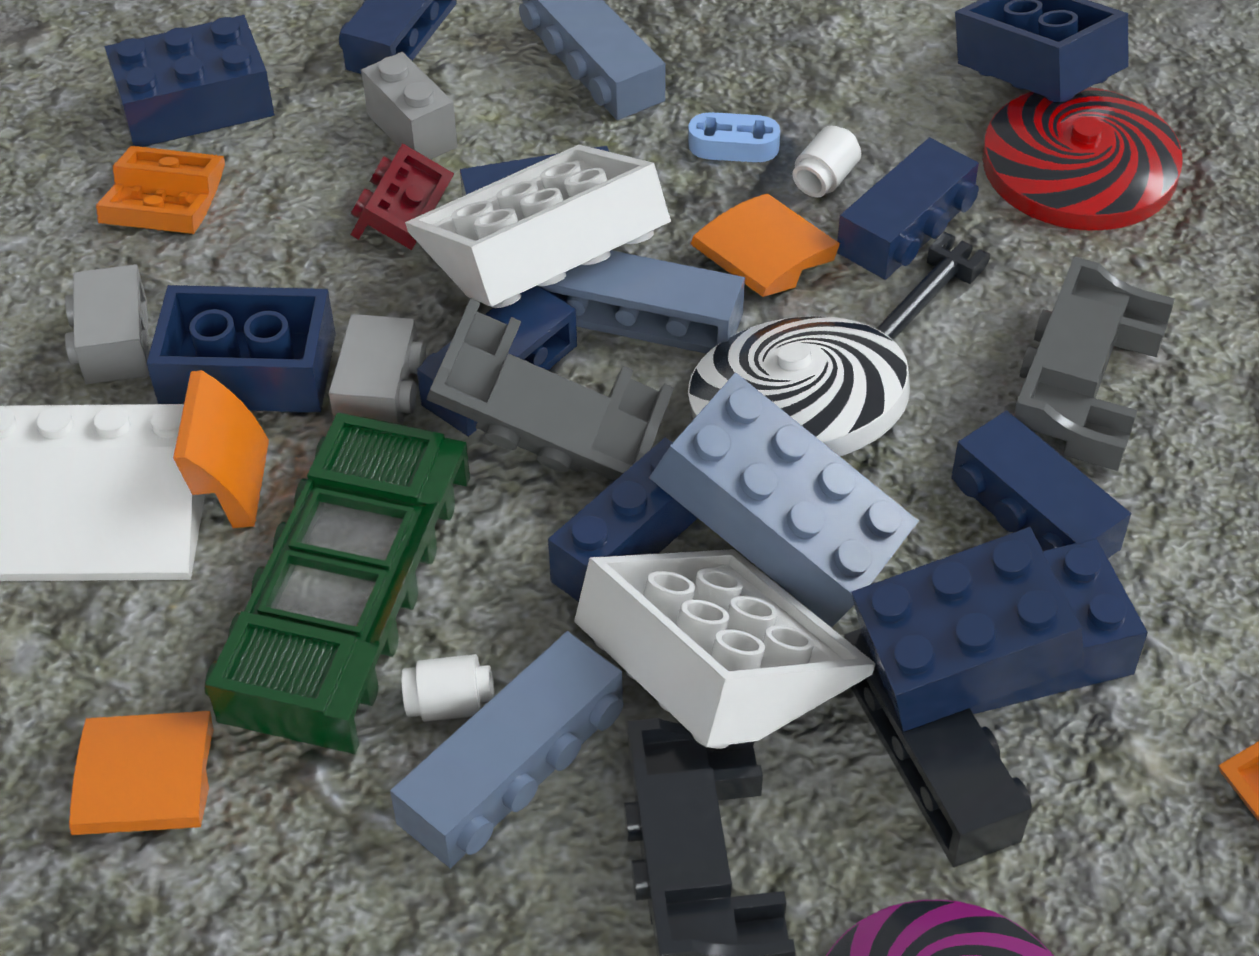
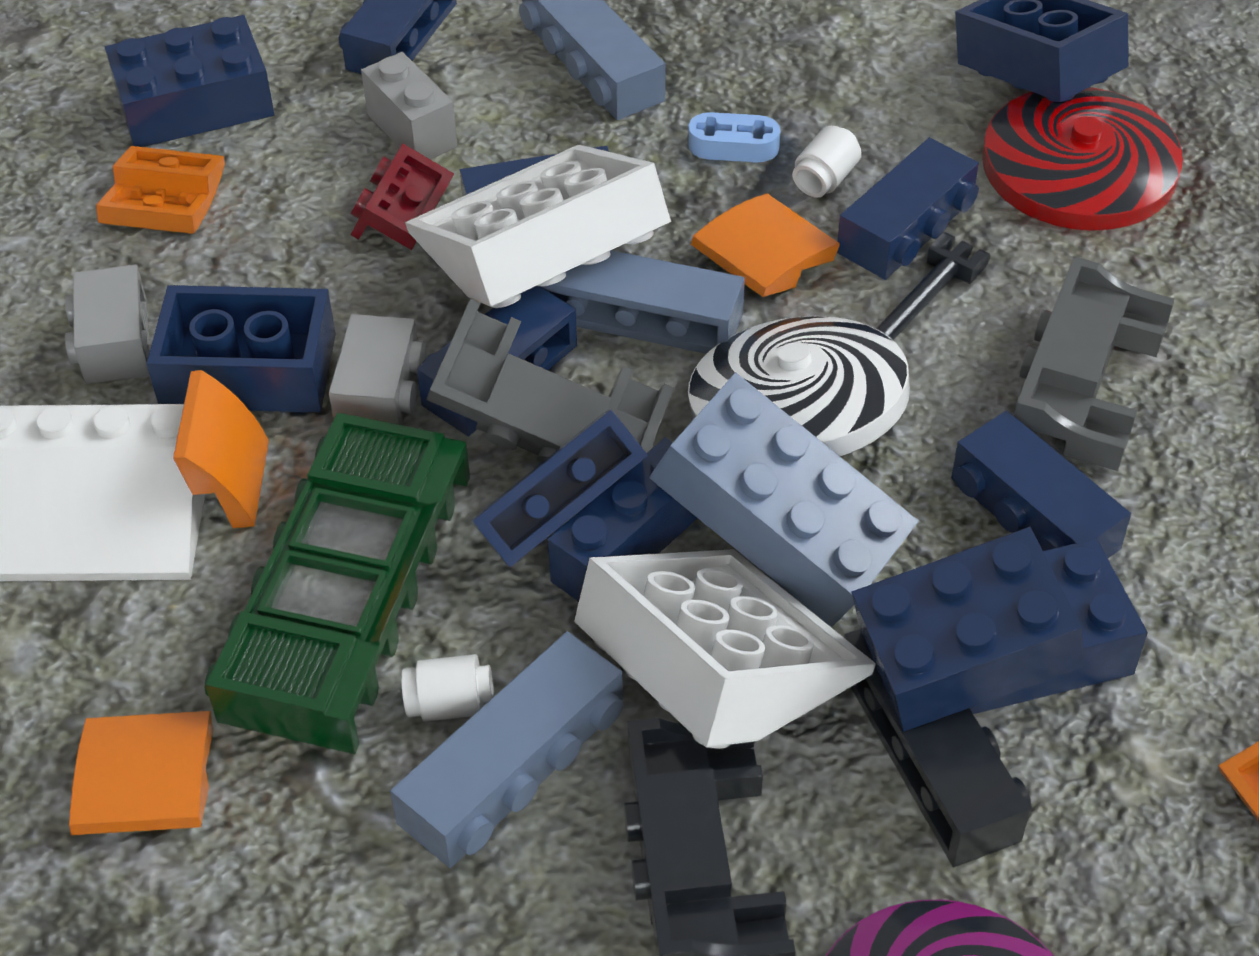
none -> dark blue brick [470,409,648,567]

